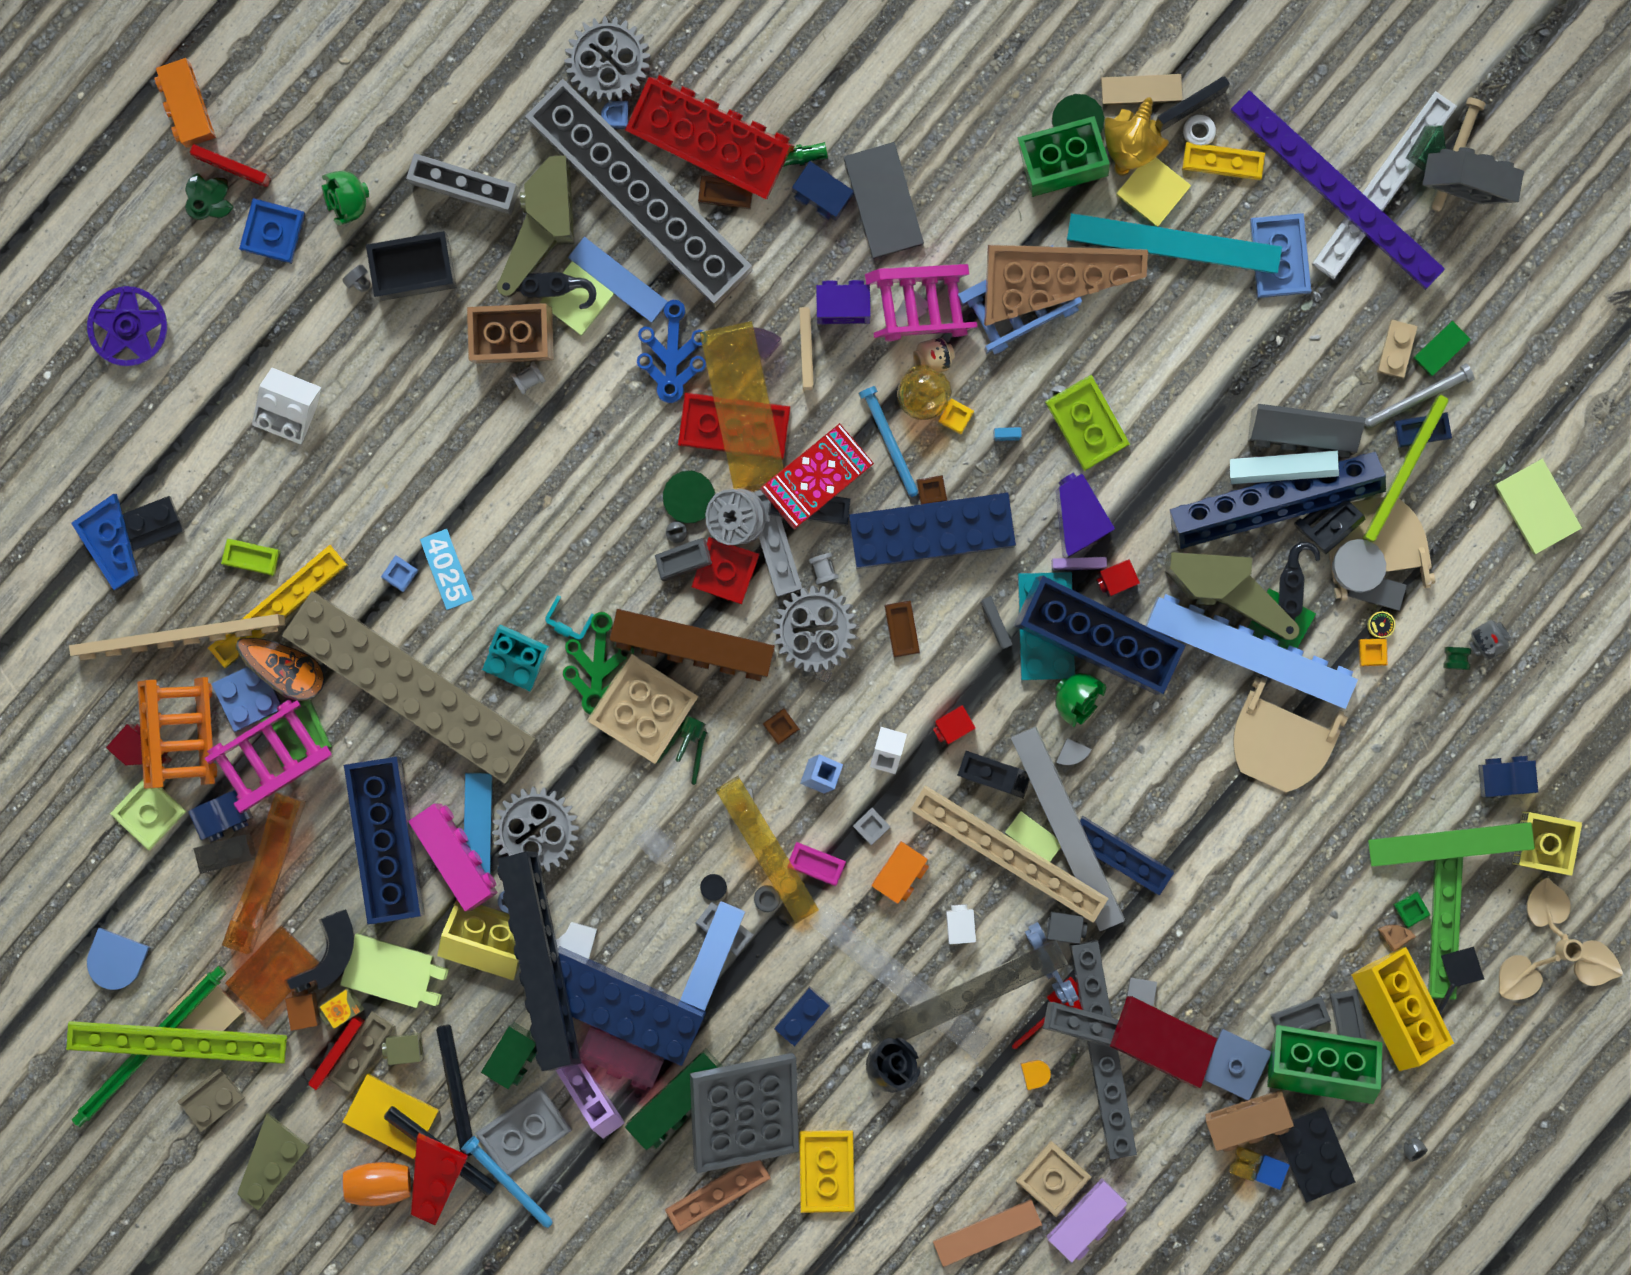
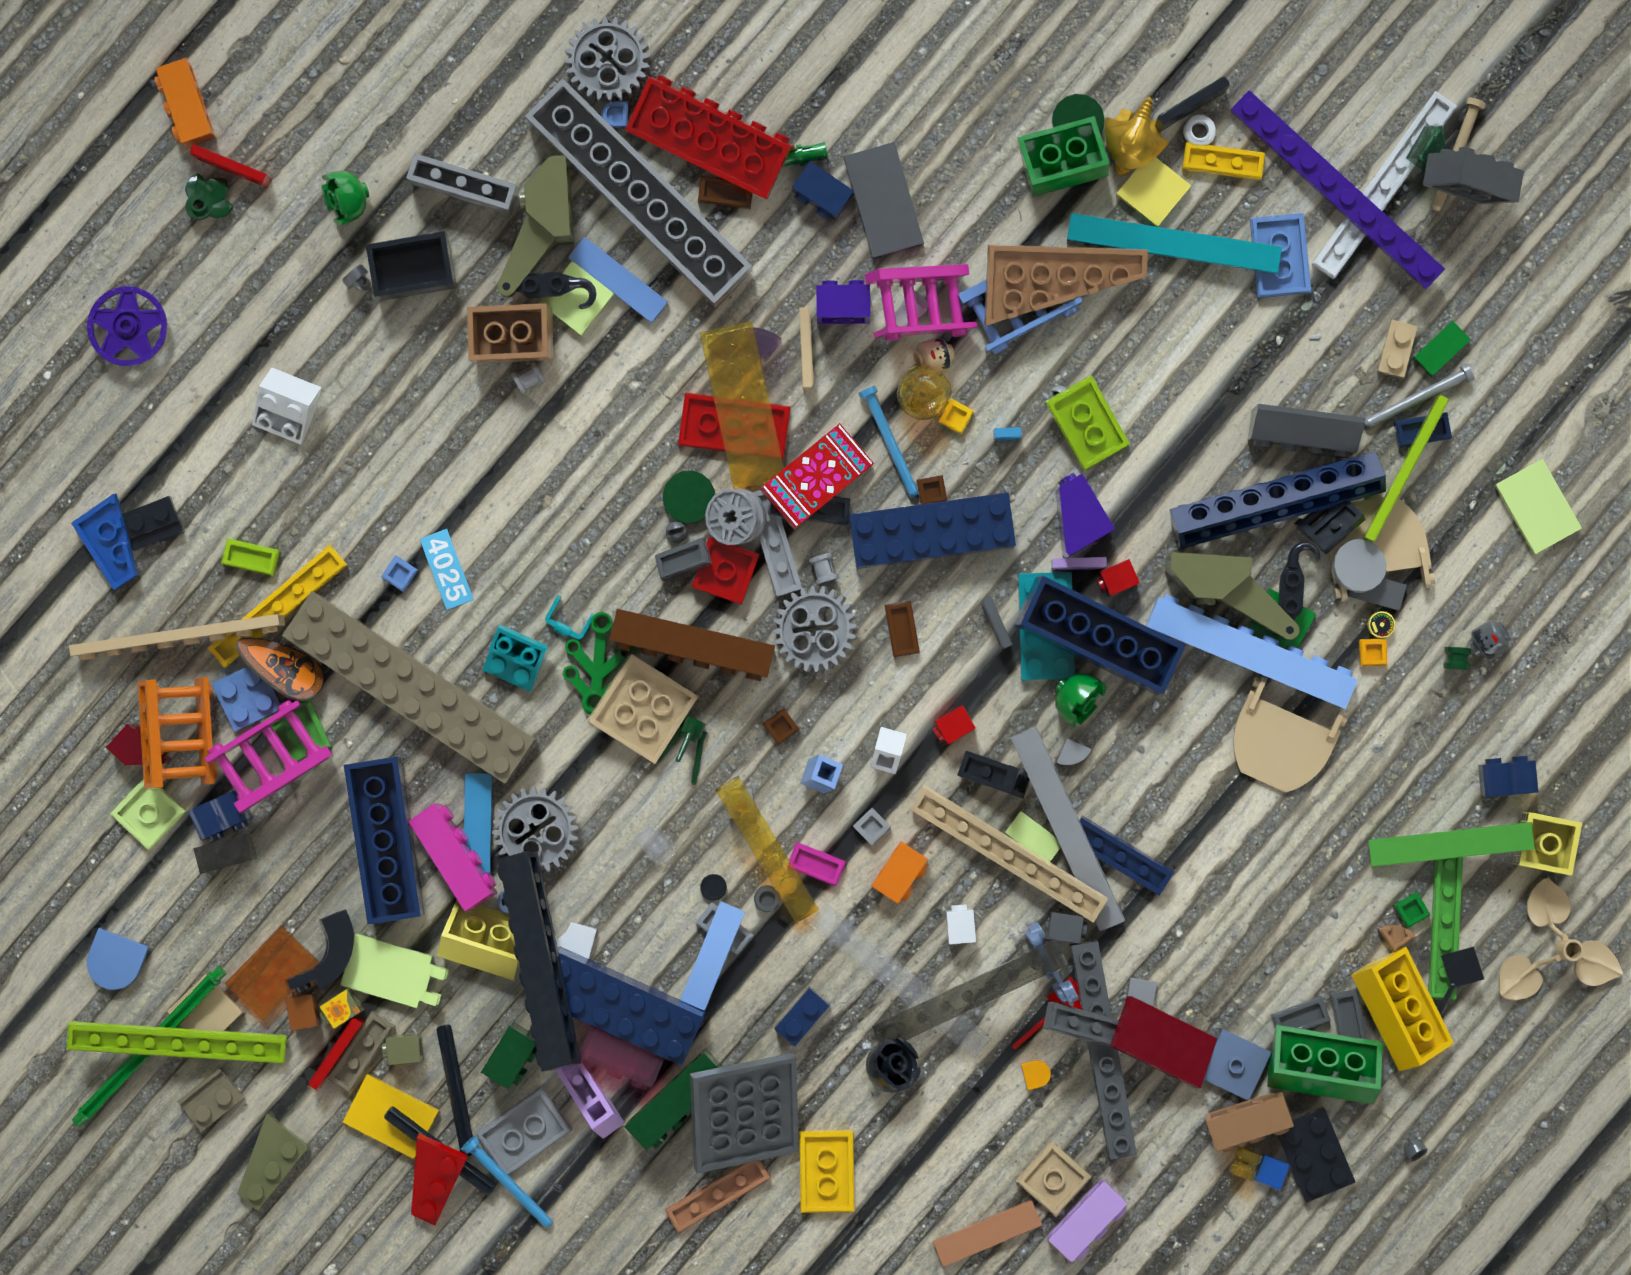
clear orange arch [222,792,306,954] -> none
blue tile [239,198,305,264] -> none
orange piece [343,1162,411,1207] -> none
blue plant [637,300,708,403] -> none
tan tile [1101,74,1182,106] -> none
light aqua tile [1230,451,1339,484] -> none

